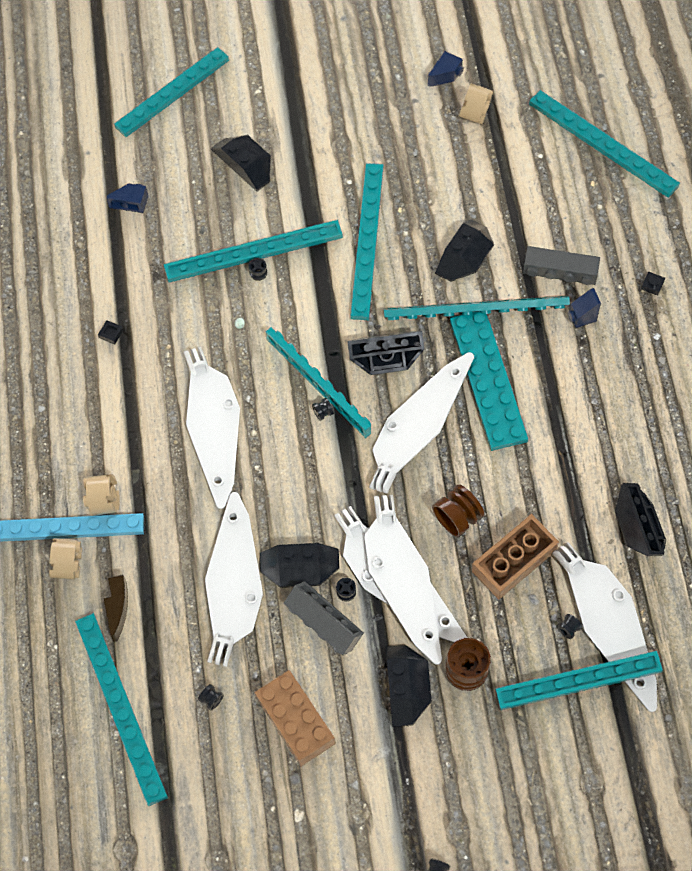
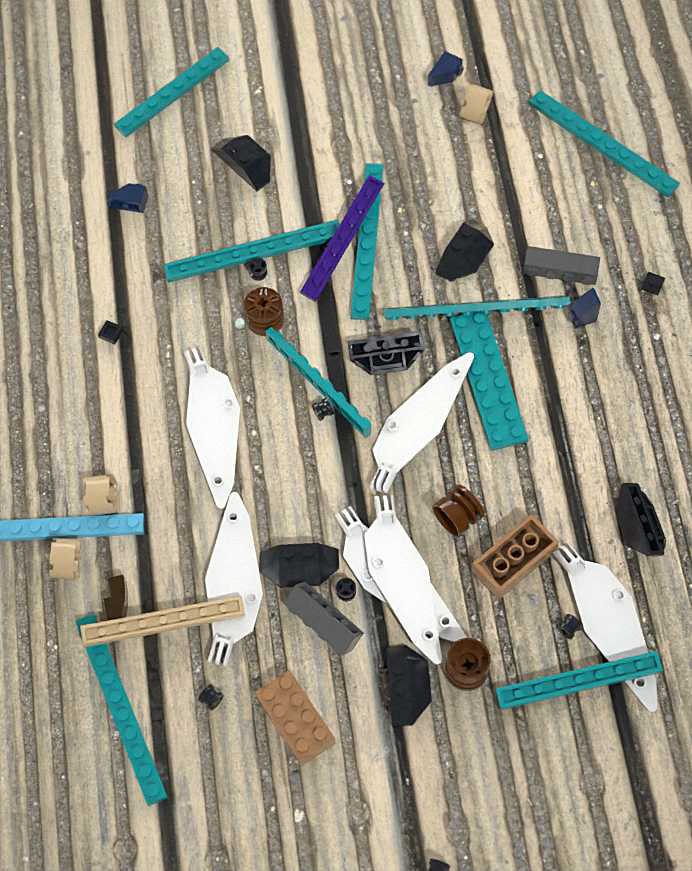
none -> tan tile [80,595,245,647]
none -> reddish brown wheel [244,287,284,336]
none -> dark purple tile [300,175,385,302]

